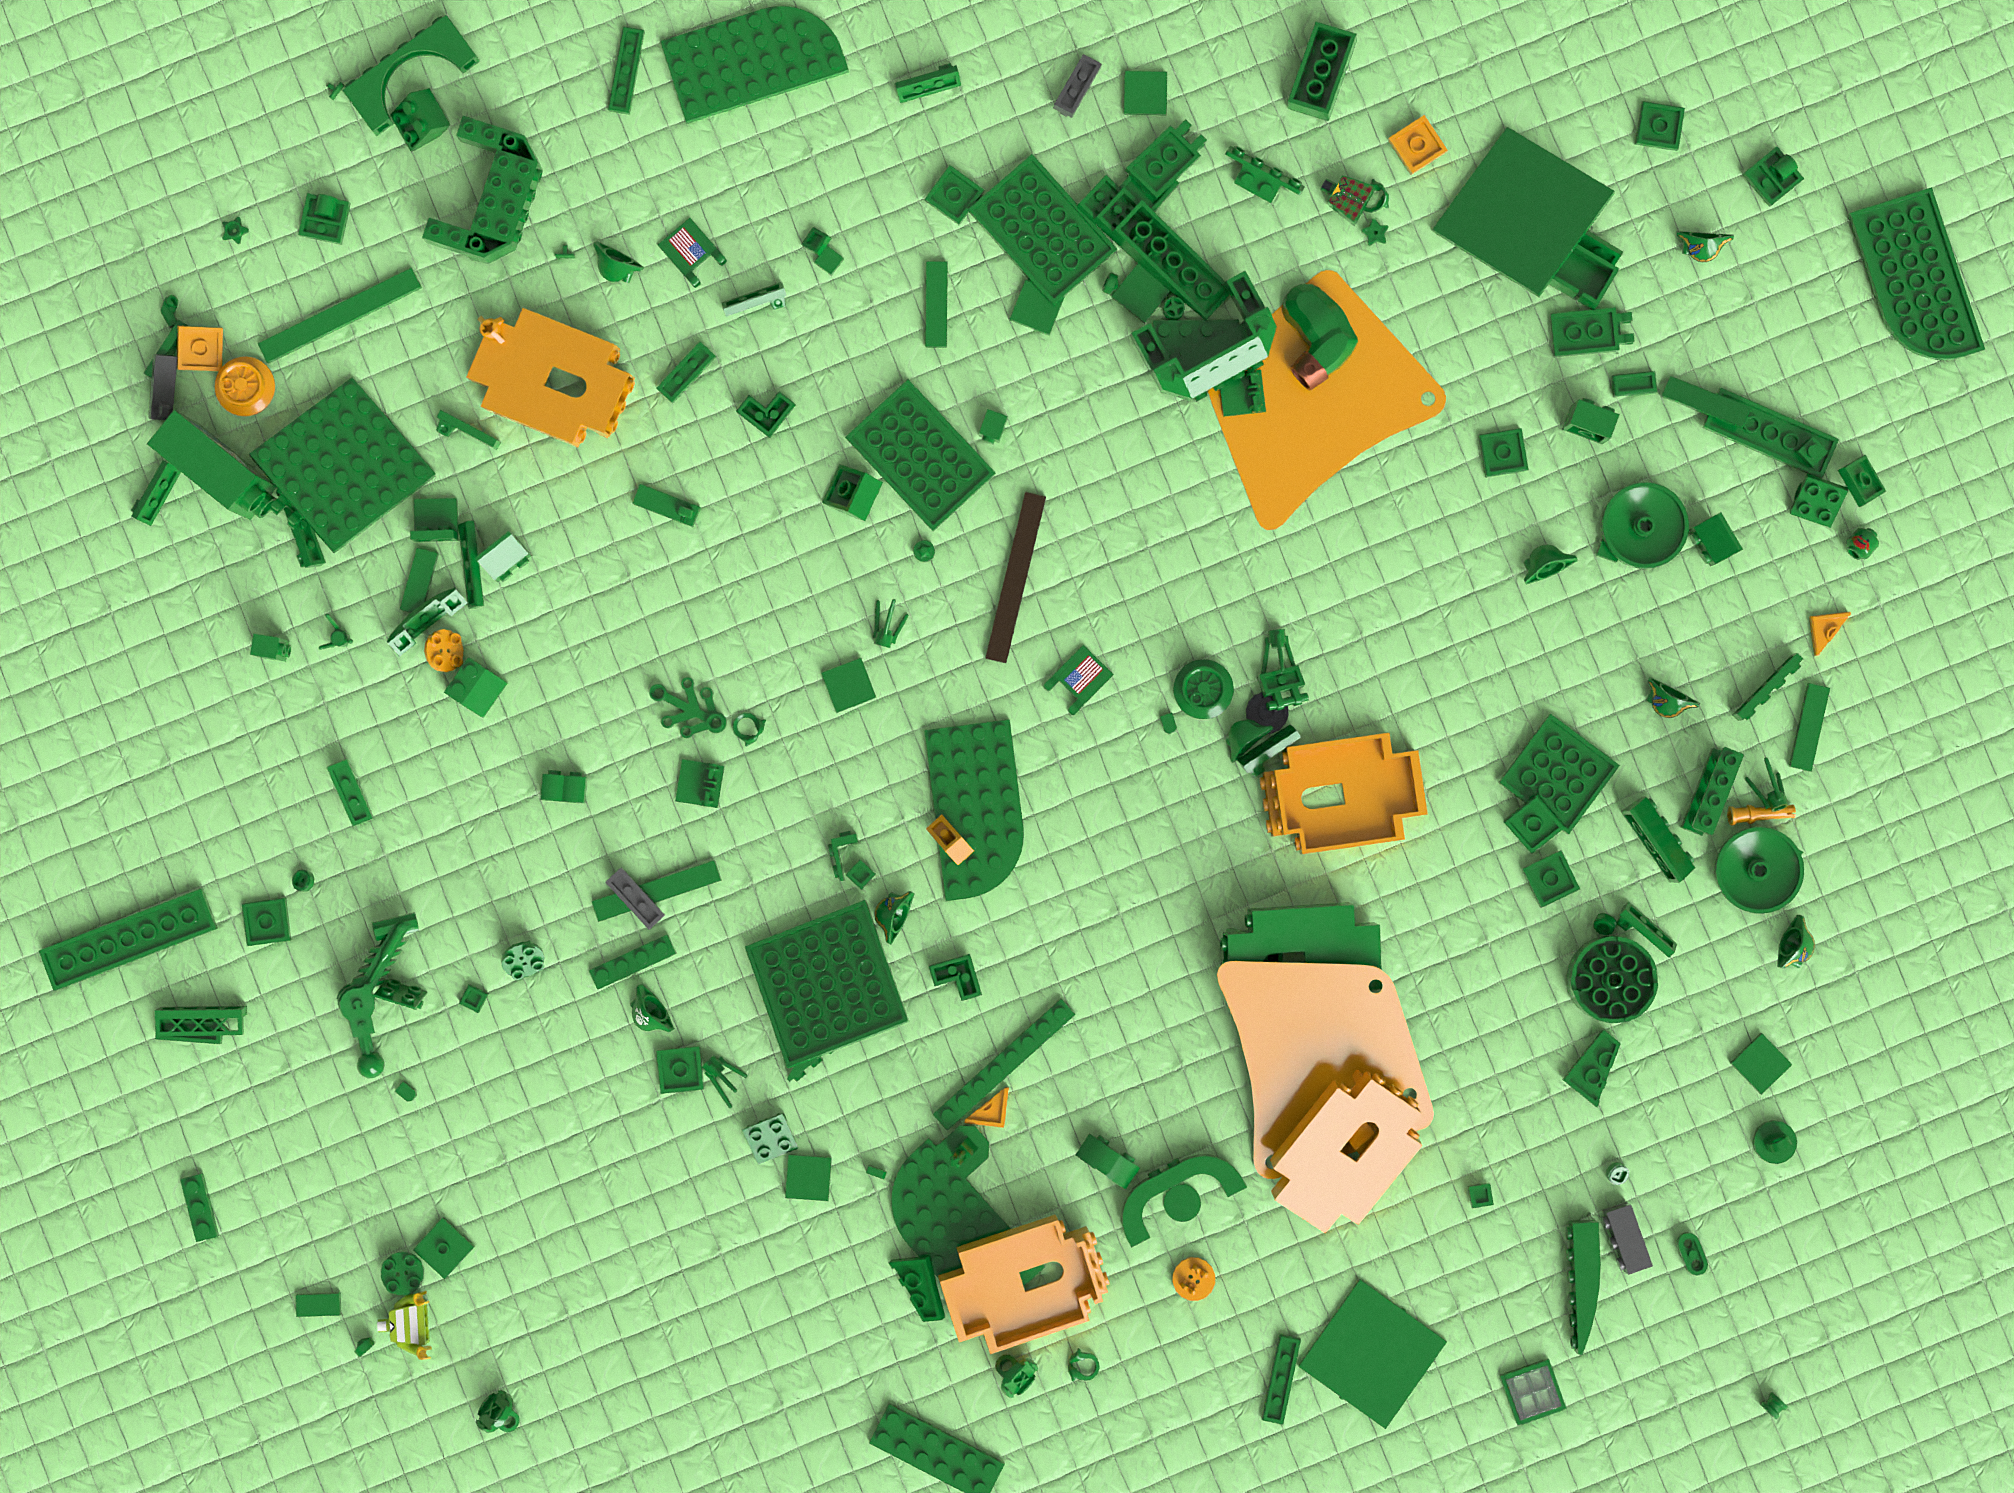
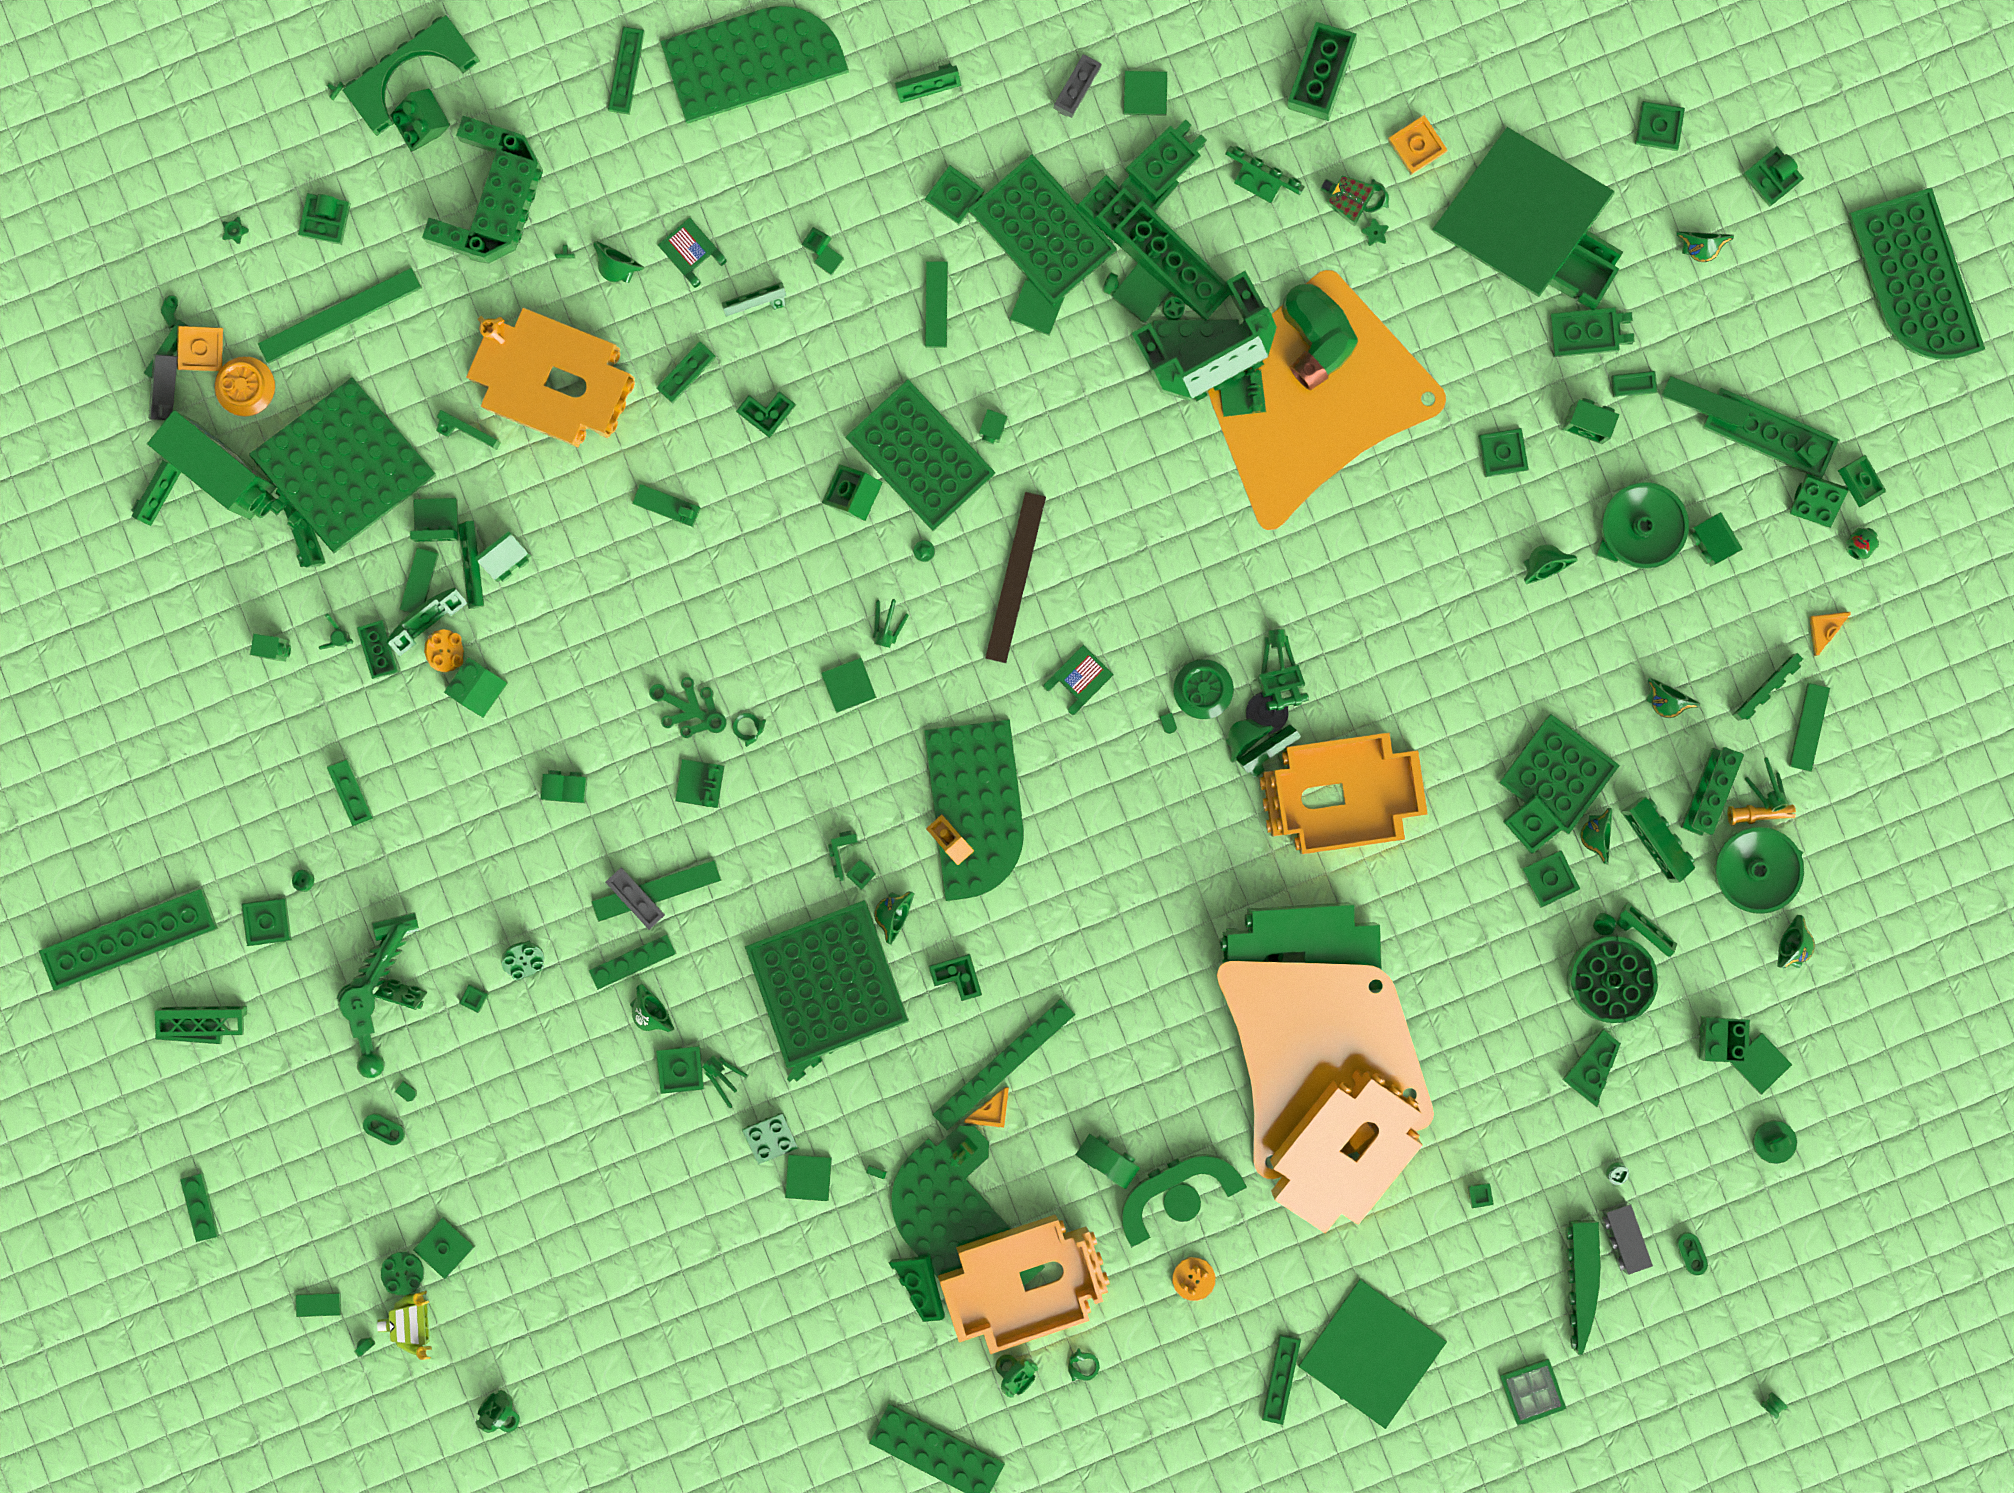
none -> green piece [357,620,400,680]
none -> green plate [363,1113,405,1145]
none -> green hat [1580,808,1612,865]
none -> green slope [1699,1016,1750,1063]

